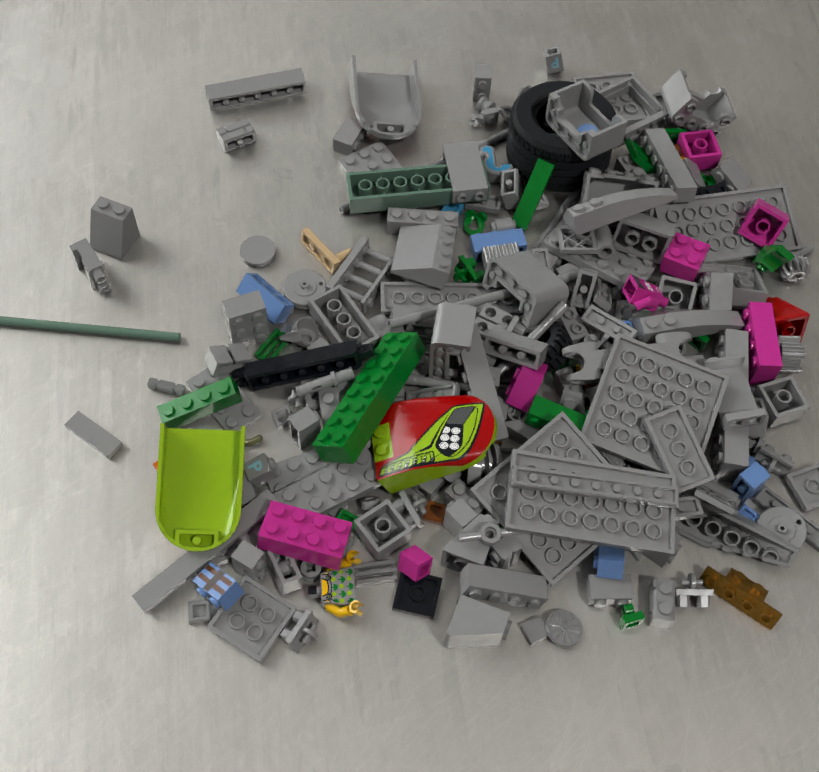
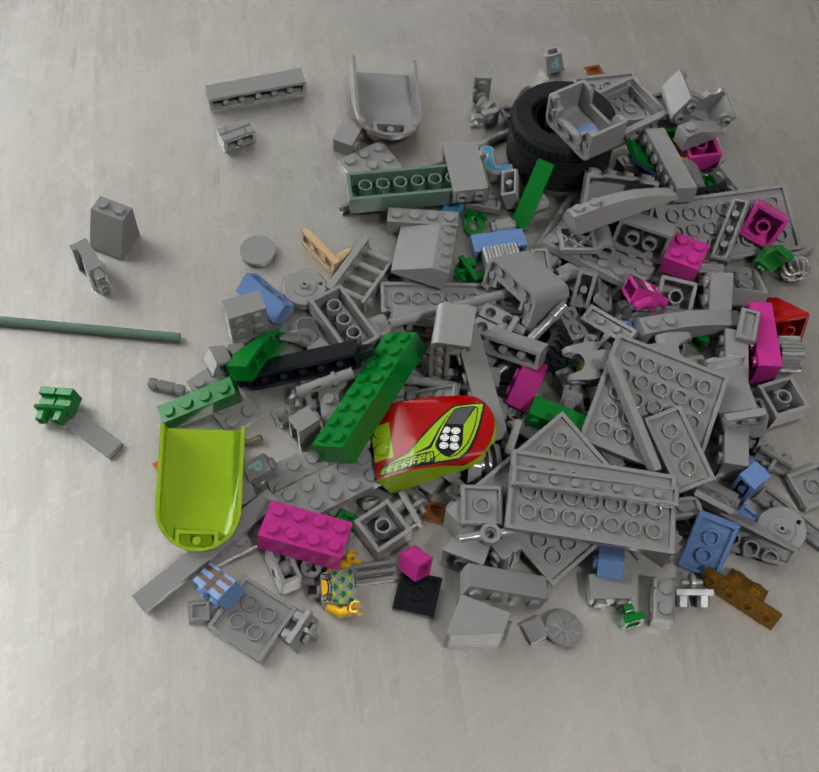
light grey brick [231,539,268,582] -> none
none -> green hips [33,386,82,426]
none -> green slope [226,330,277,382]
none -> light grey tile [460,484,503,528]
none -> light grey tile [502,419,523,461]
none -> dark orange tile [584,64,604,76]
none -> light grey tile [605,356,662,472]
none -> dark blue piece [630,157,660,182]
none -> light grey slope [673,120,725,151]
none -> medium blue tile [677,509,740,575]
none -> light grey brick [710,198,751,266]
none -> light grey tile [735,307,761,346]

